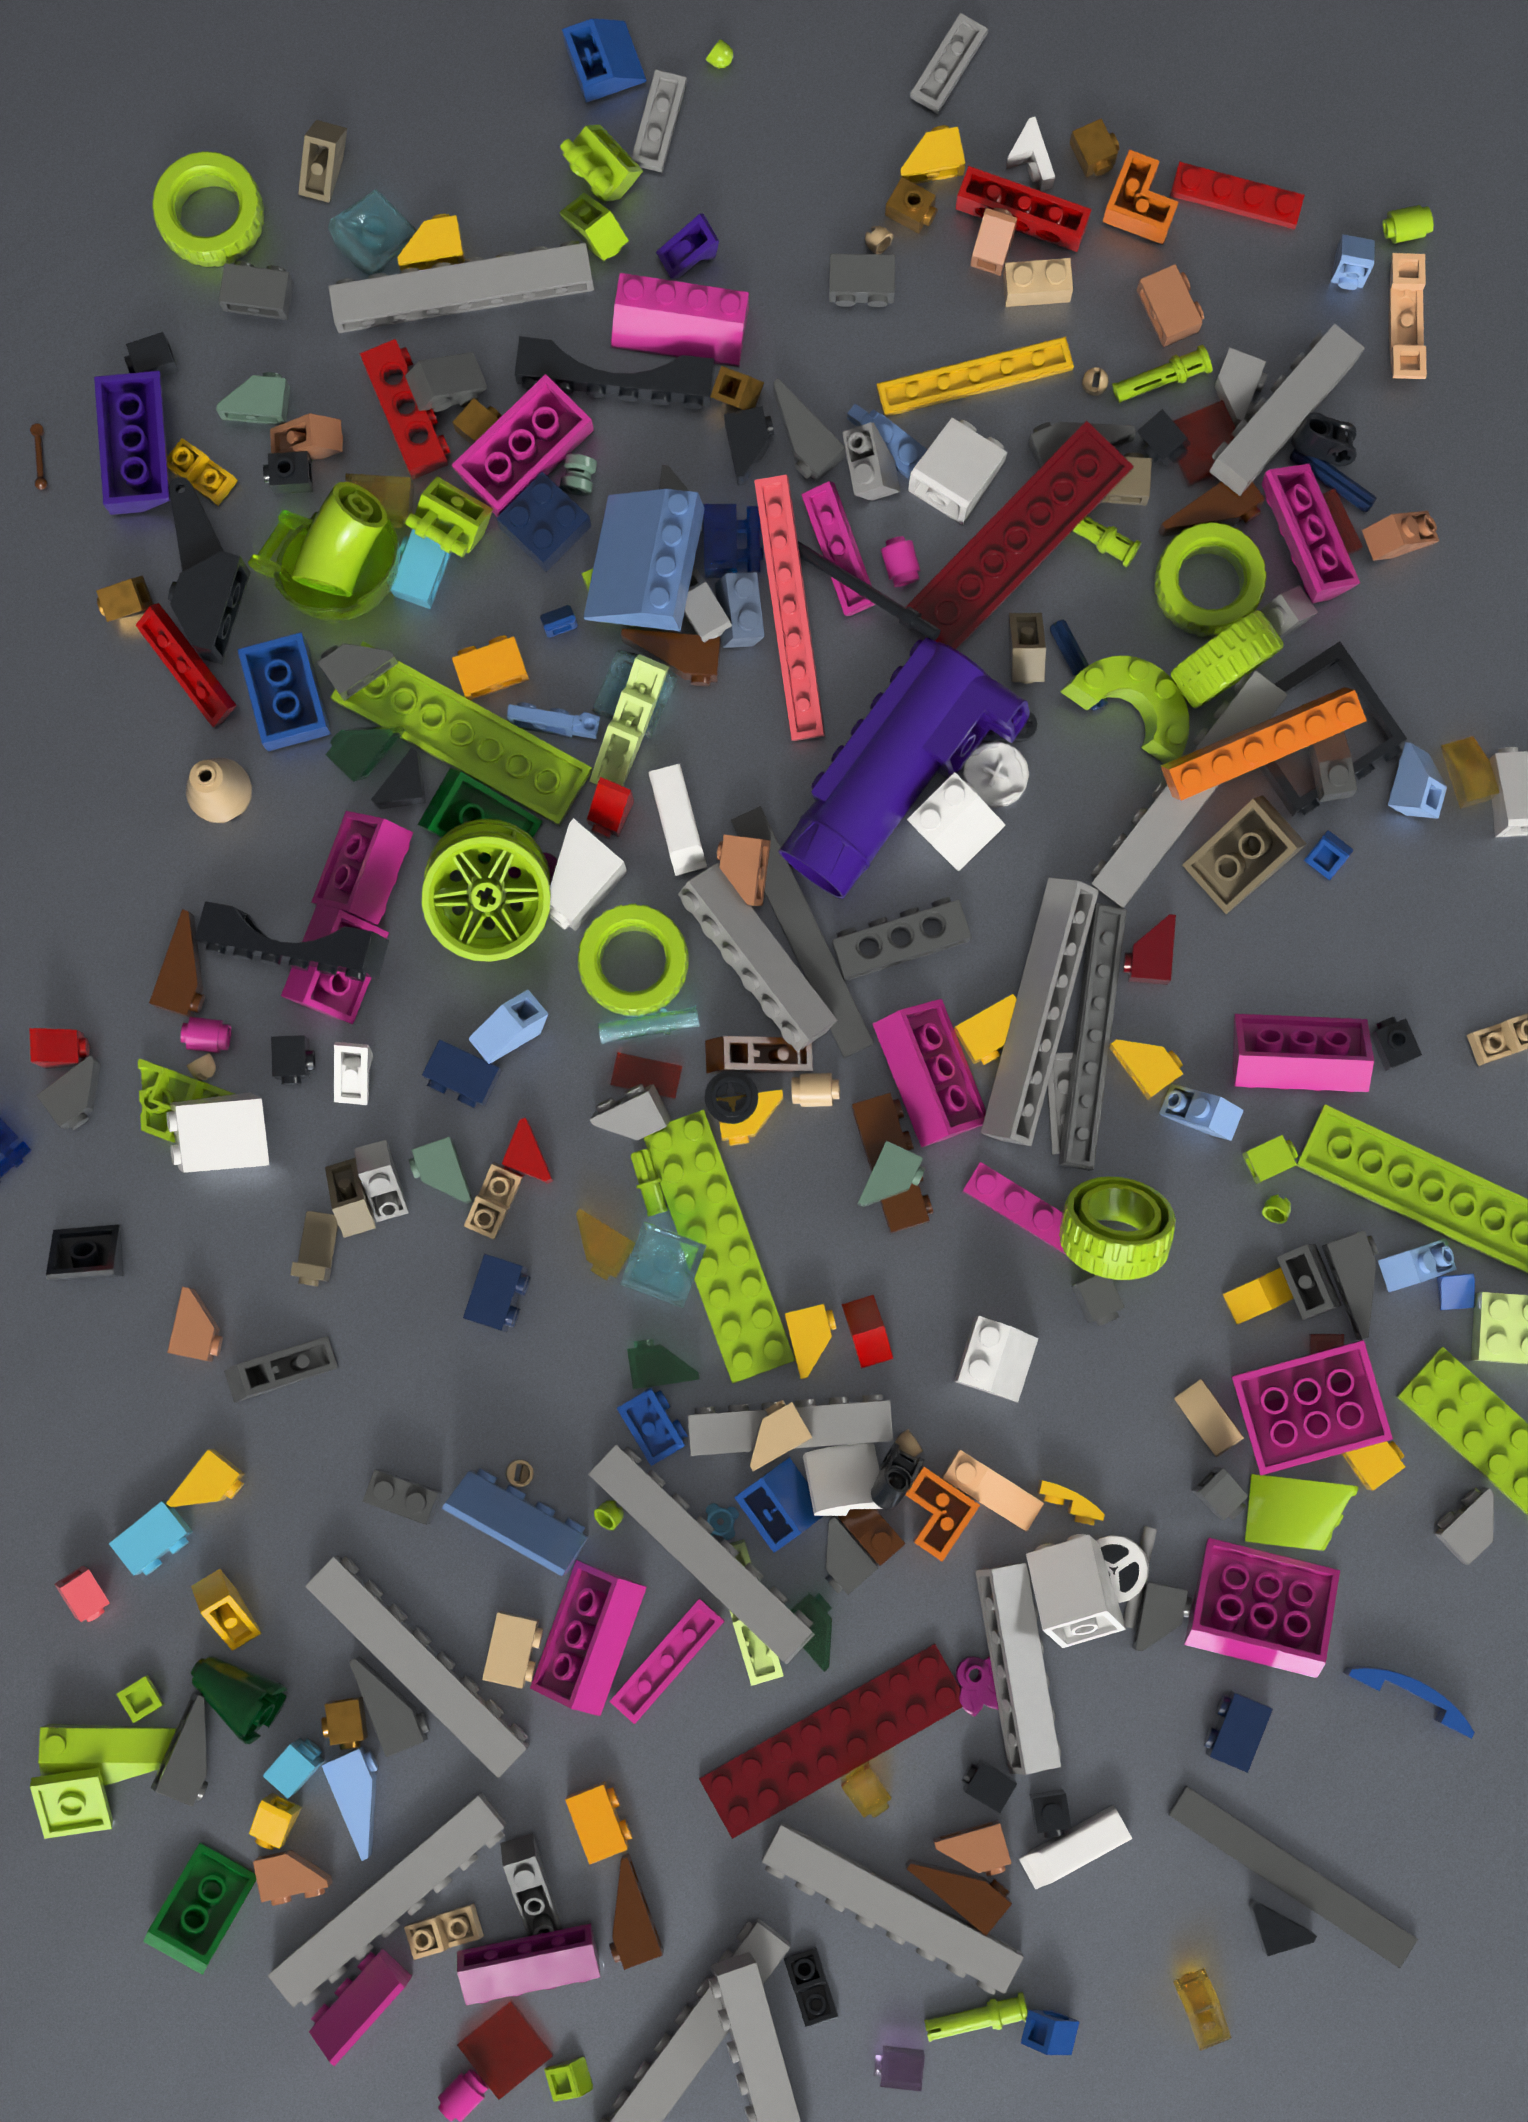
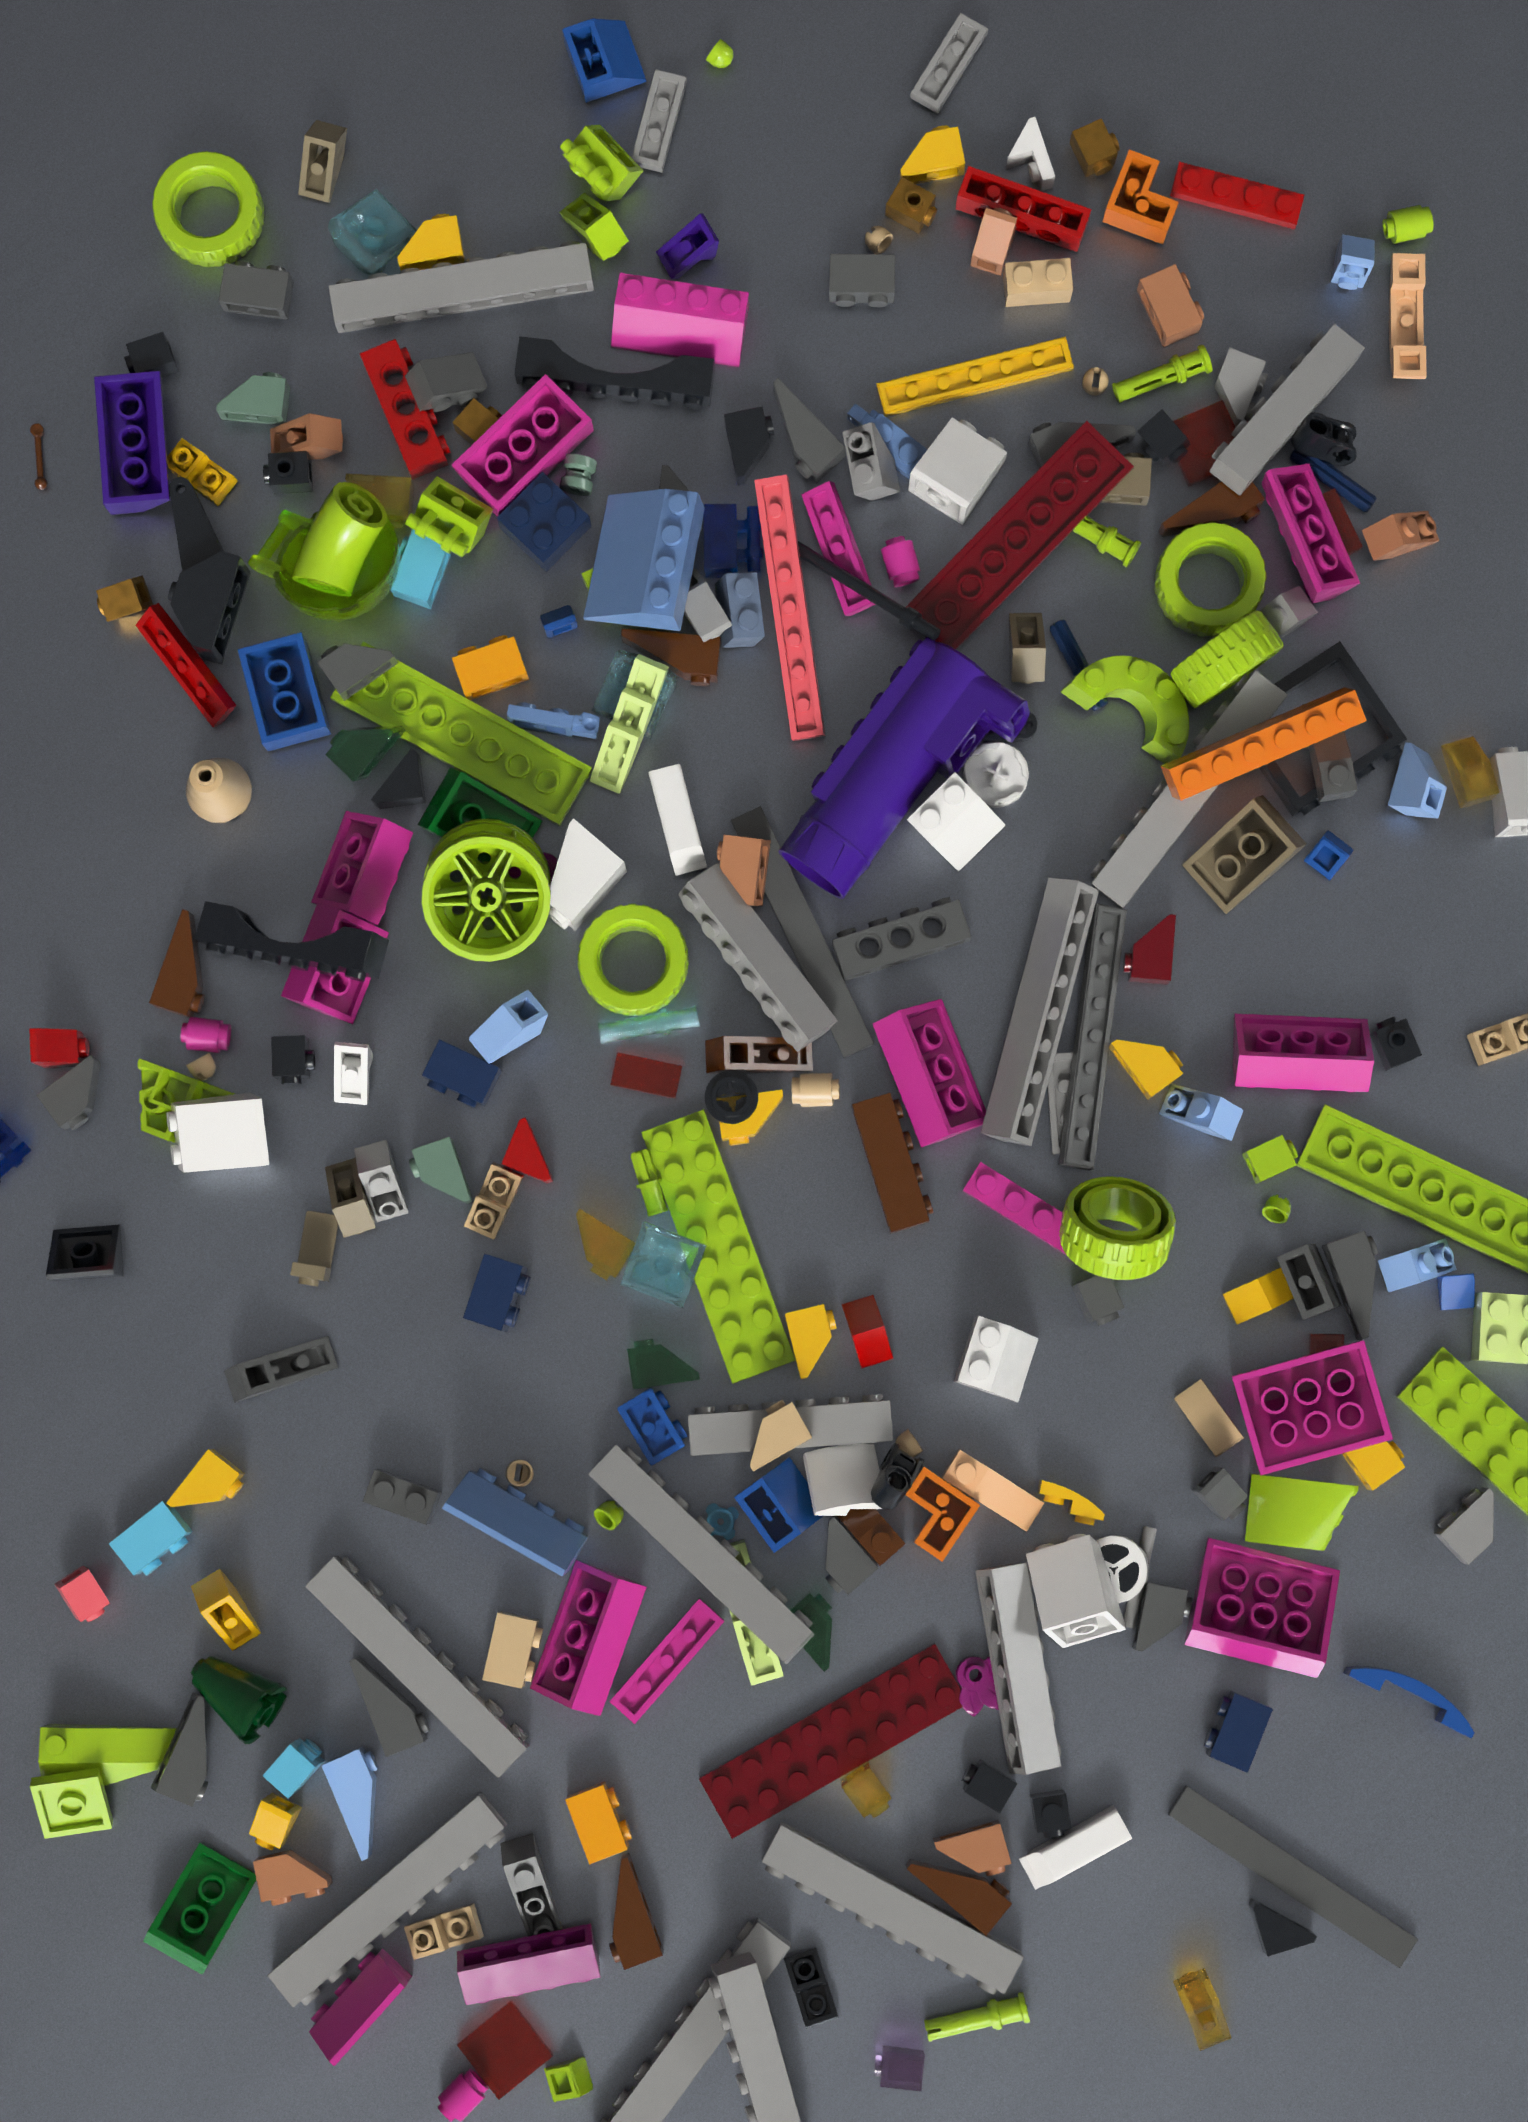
lime plate [116,1675,165,1723] -> none
nougat slope [167,1287,223,1361] -> none
pearl gold brick [321,1696,368,1750] -> none
red slope [587,777,634,839] -> none
light grey slope [590,1084,672,1140] -> none
pearl gold brick [710,366,764,410] -> none
sand green slope [857,1141,926,1207] -> none
yellow slope [954,994,1017,1065] -> none
blue brick [1021,2010,1080,2055] -> none

